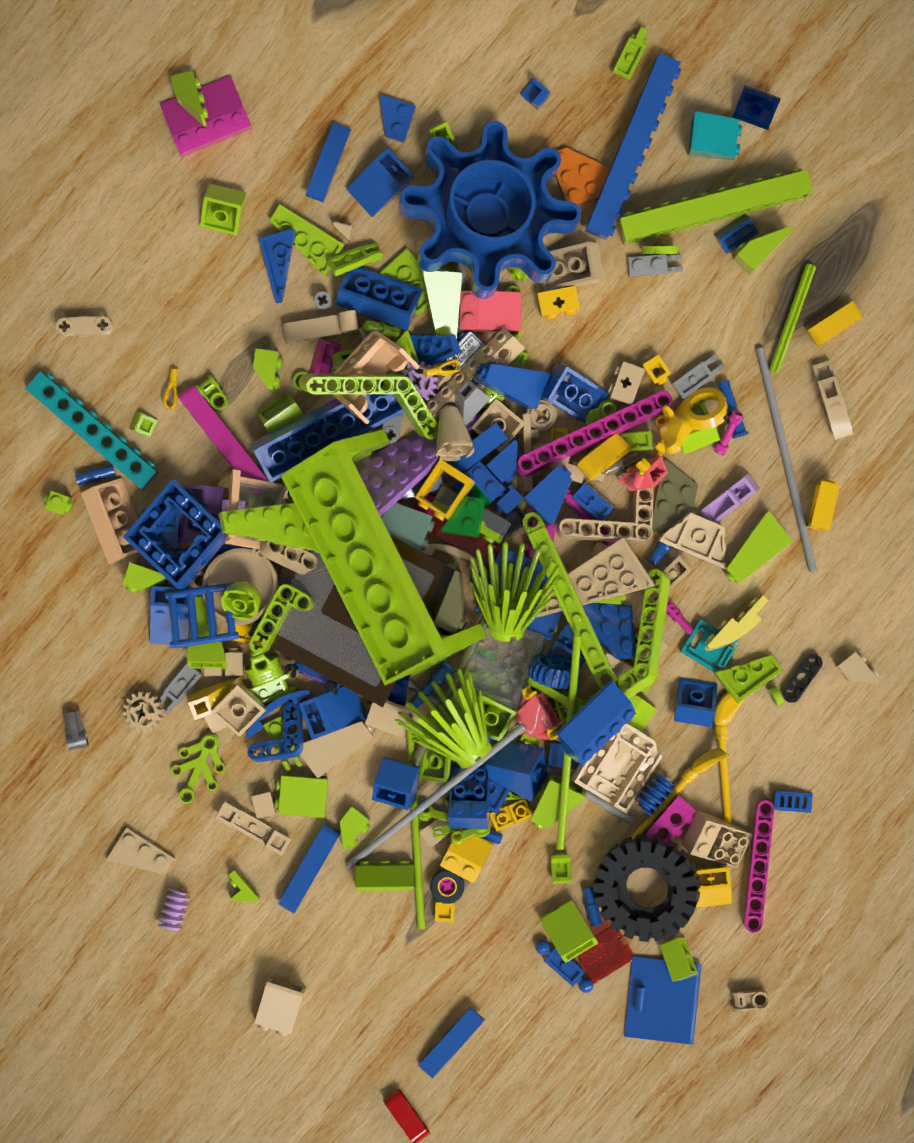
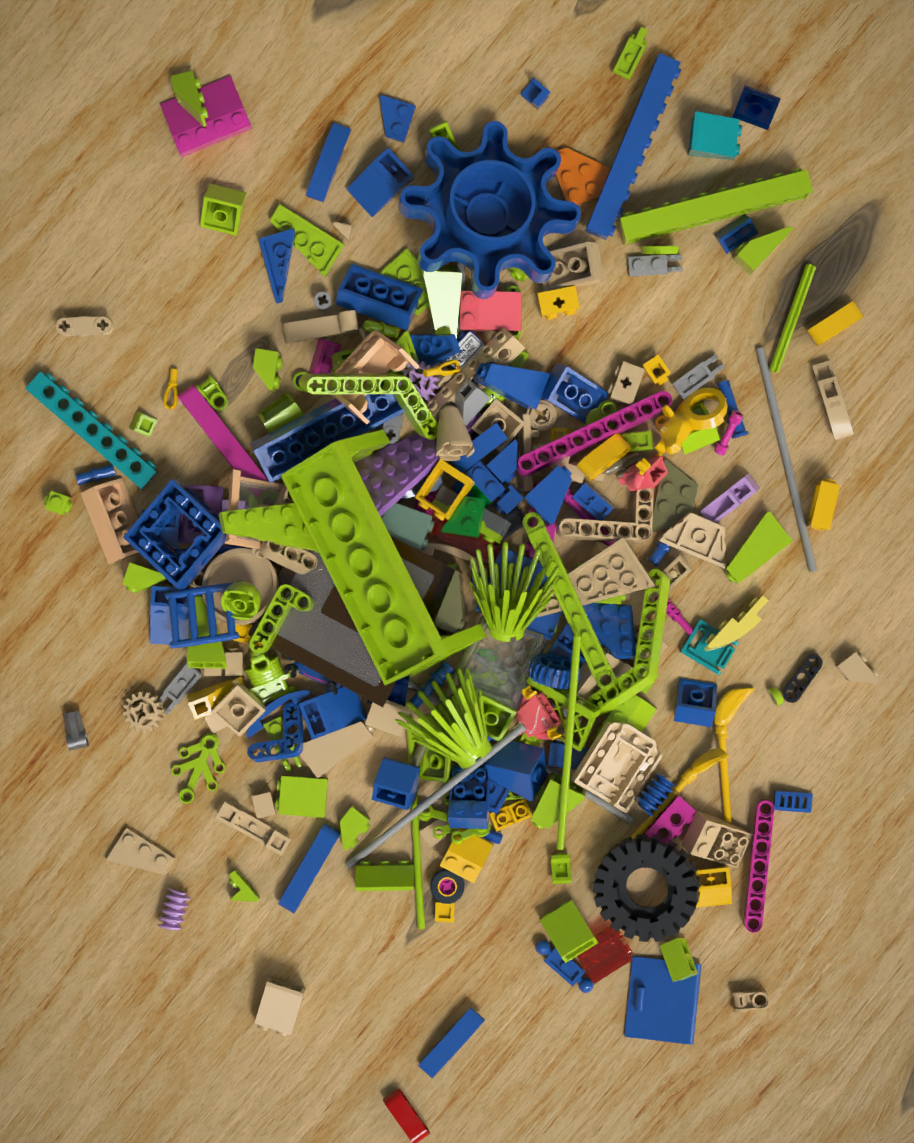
lime hinge [327,243,383,276] -> none
blue slope [556,680,636,766] -> none
blue pin [582,887,603,927] -> none
lime wing [714,655,784,704] -> none

